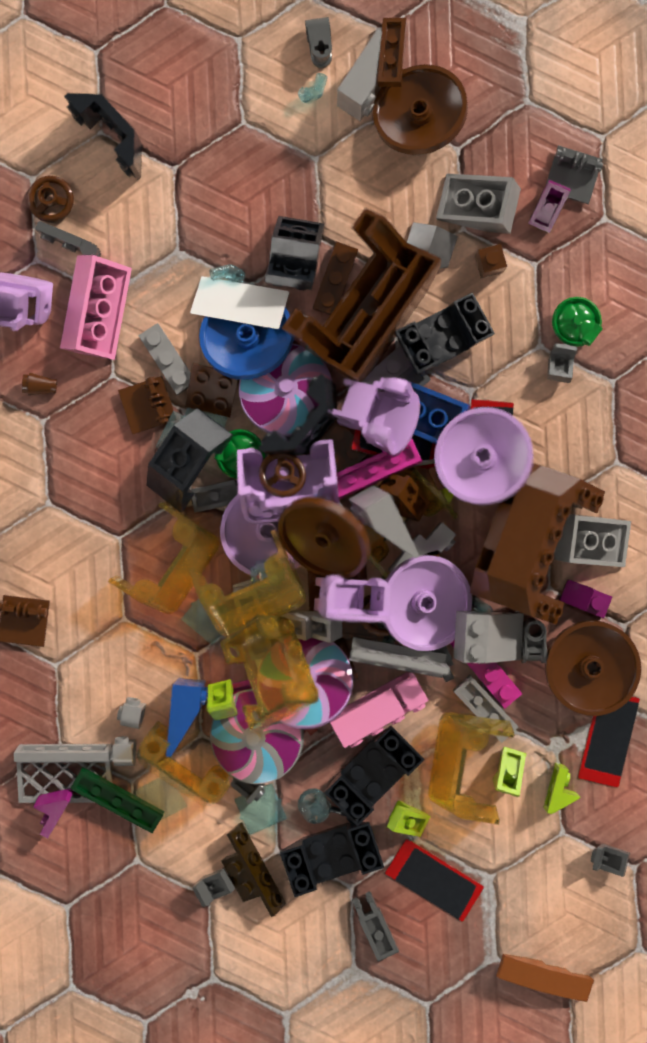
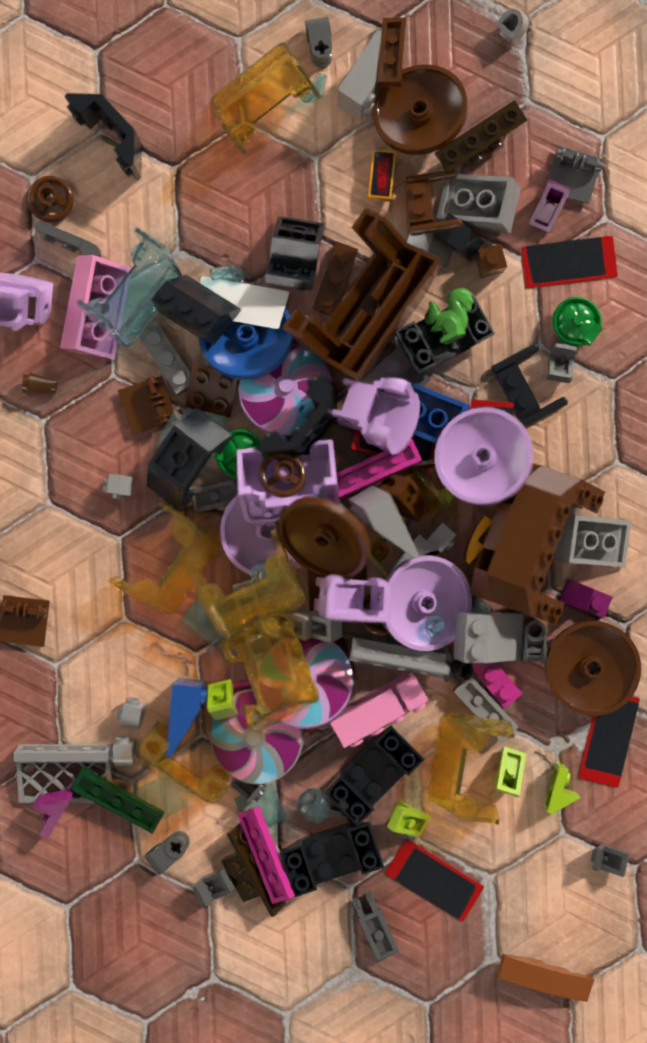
none -> clear light blue windscreen [77,228,182,348]
none -> light grey plate [103,474,134,500]
none -> dark grey piece [144,831,190,875]
none -> black slope [151,274,241,346]
none -> clear yellow windscreen [210,43,320,155]
none -> dark pink plate [237,806,295,904]
none -> dark azure hinge [299,398,315,419]
none -> slope [368,149,396,202]
none -> reddish brown plate [405,169,463,236]
none -> bright green animal [424,288,474,345]
none -> clear light blue hinge [425,615,445,636]
none -> black slope [434,213,484,262]
none -> dark brown bracket [435,100,527,174]
none -> black bush [450,659,473,681]
none -> light orange slope [463,516,492,564]
none -> black plate [491,343,568,428]
none -> light grey plate [496,9,529,42]
none -> black sticker [521,236,618,288]

